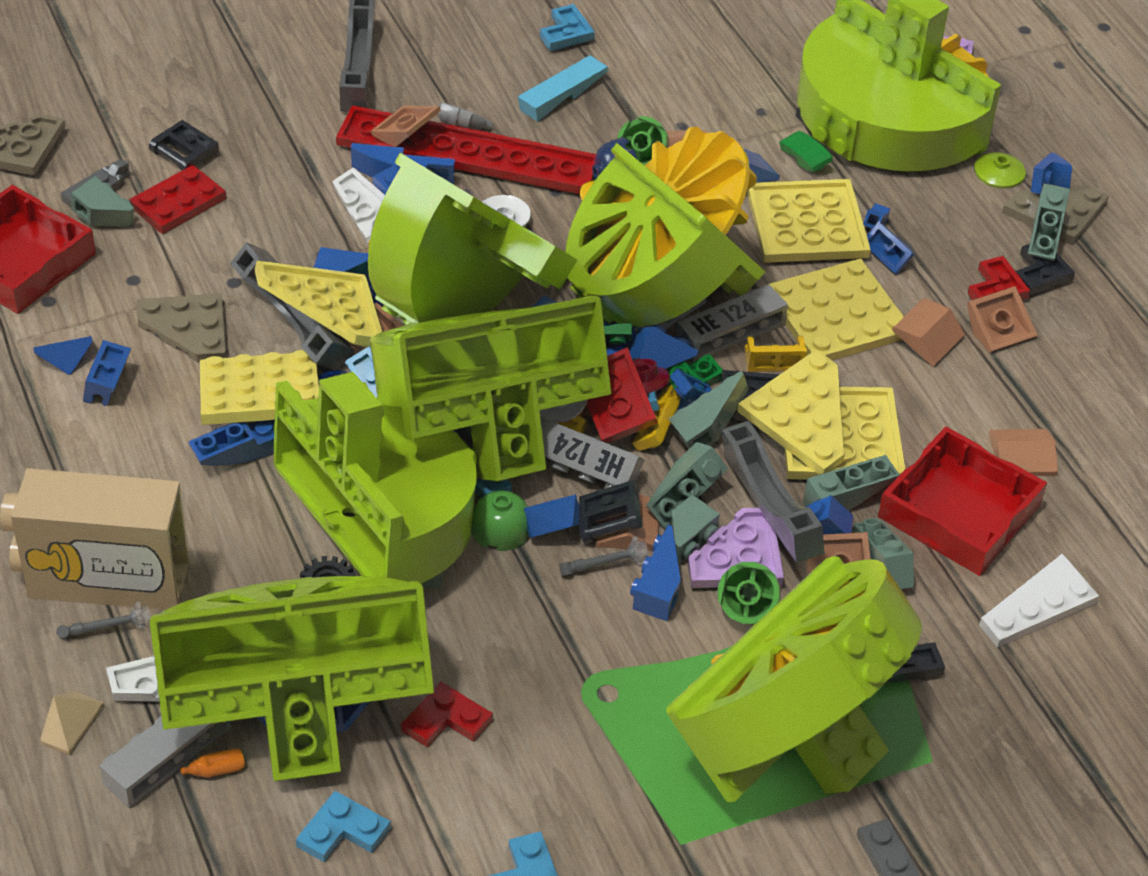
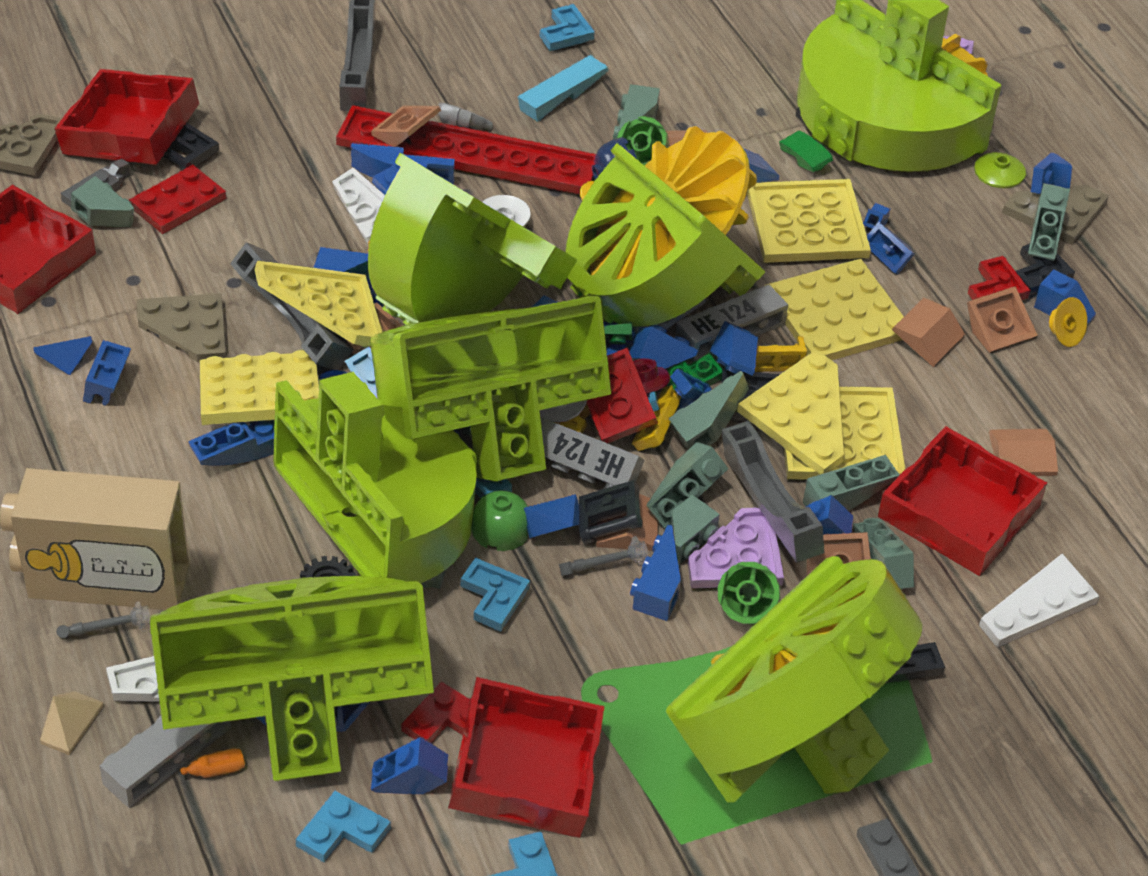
none -> red tile [54,69,200,165]
none -> blue slope [371,737,448,795]
none -> red tile [448,677,605,838]
none -> dark azure plate [461,558,530,631]
none -> sand green slope [613,84,660,140]
none -> blue slope [710,320,758,376]
none -> blue slope [1034,269,1096,326]
none -> yellow piece [1049,297,1087,347]

